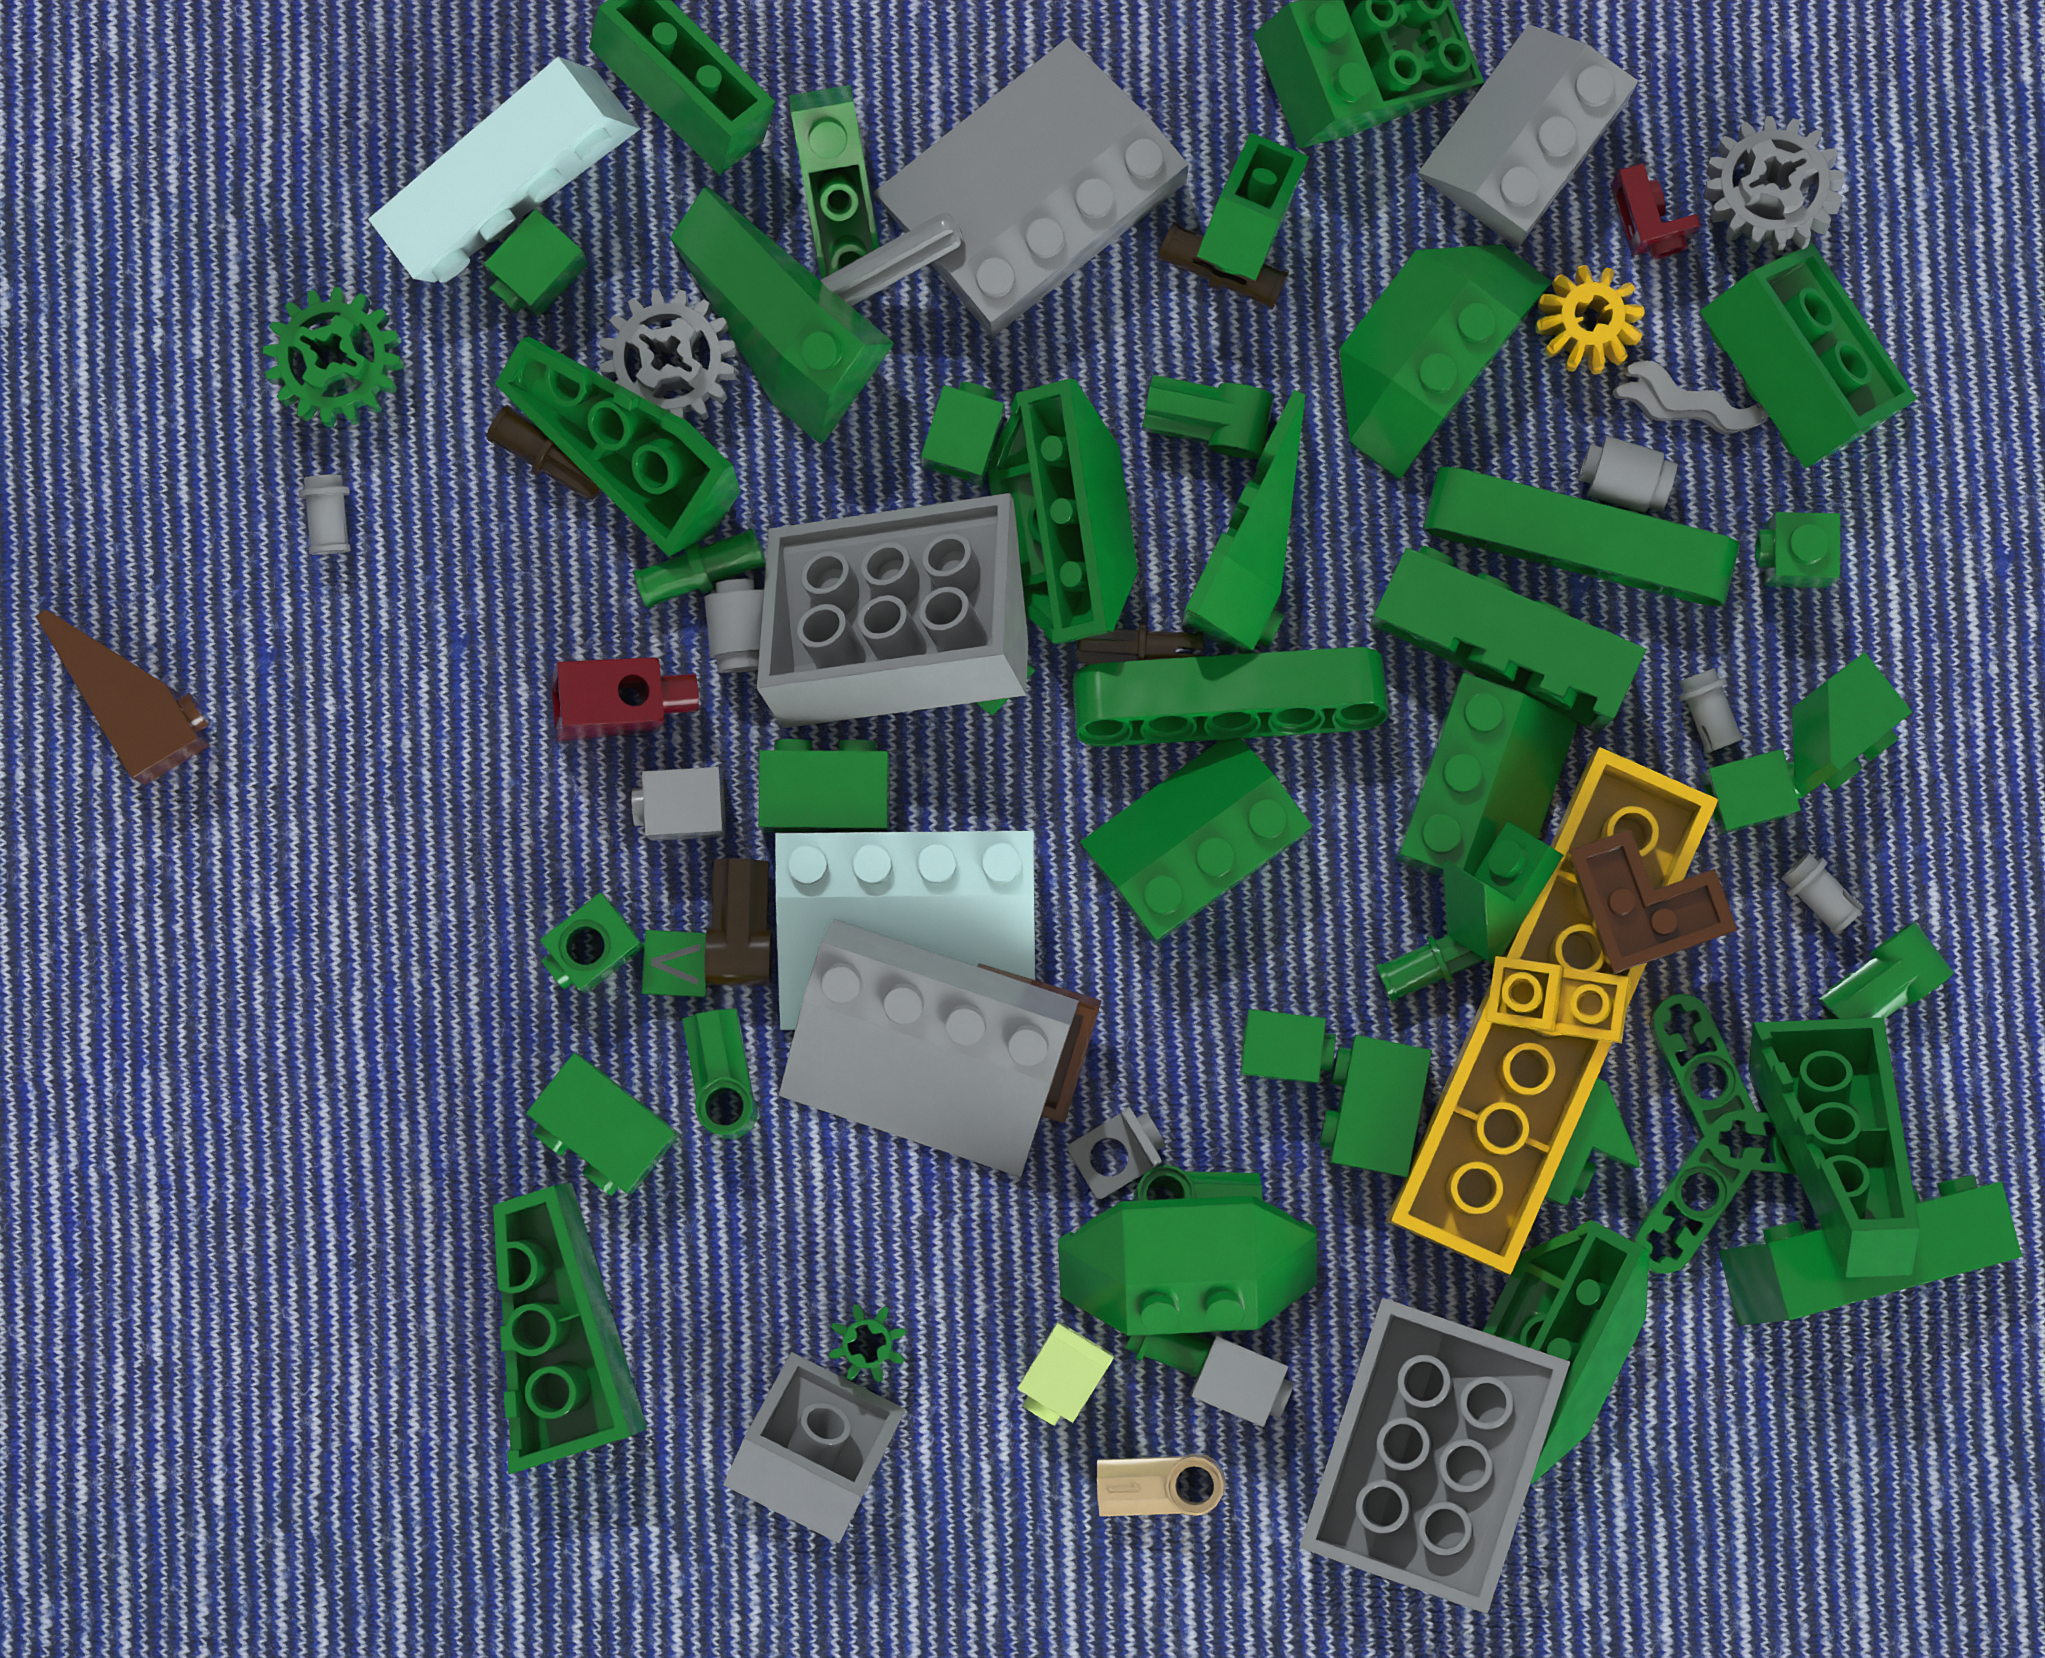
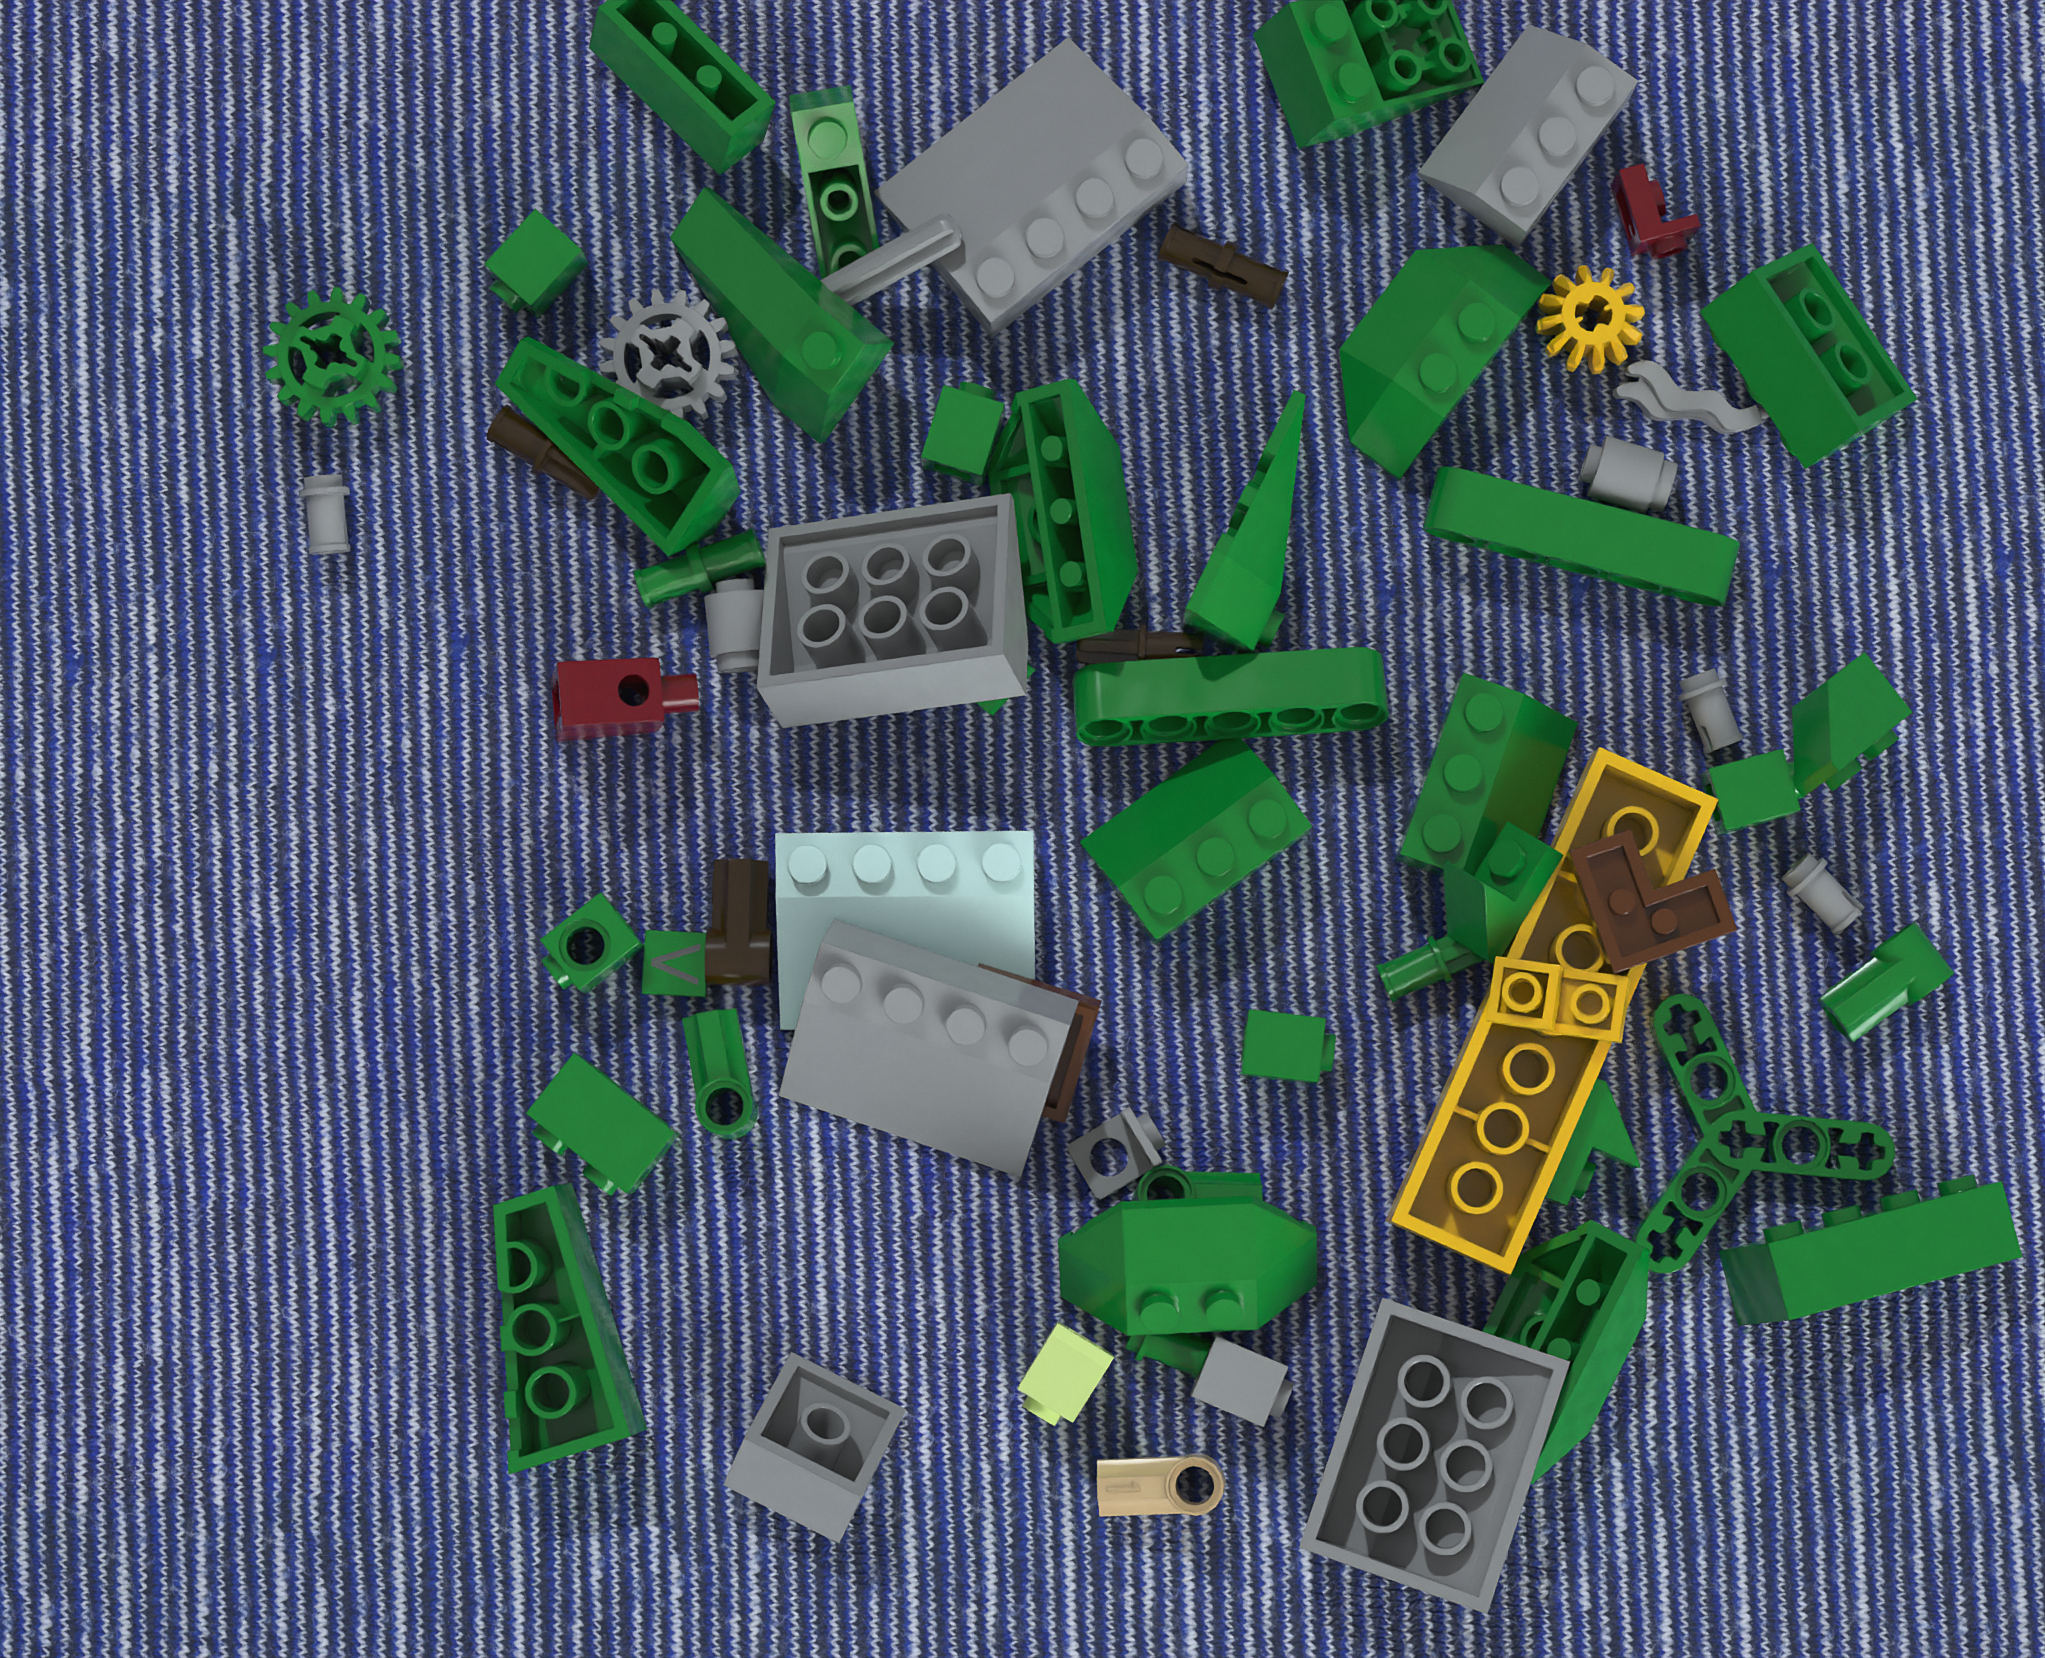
reddish brown slope [36,609,210,785] -> none
light aqua wedge [368,56,641,283] -> none
light grey brick [632,767,727,841] -> none
green brick [758,739,890,833] -> none
green gear [829,1304,908,1383] -> none
green piece [1142,375,1275,459] -> none
green brick [1197,133,1309,281] -> none
green brick [1319,1035,1432,1178] -> none
green wedge [1369,546,1647,733] -> none
light grey gear [1704,116,1845,255] -> none
green wedge [1748,1017,1920,1278] -> none
green brick [1755,512,1840,588] -> none

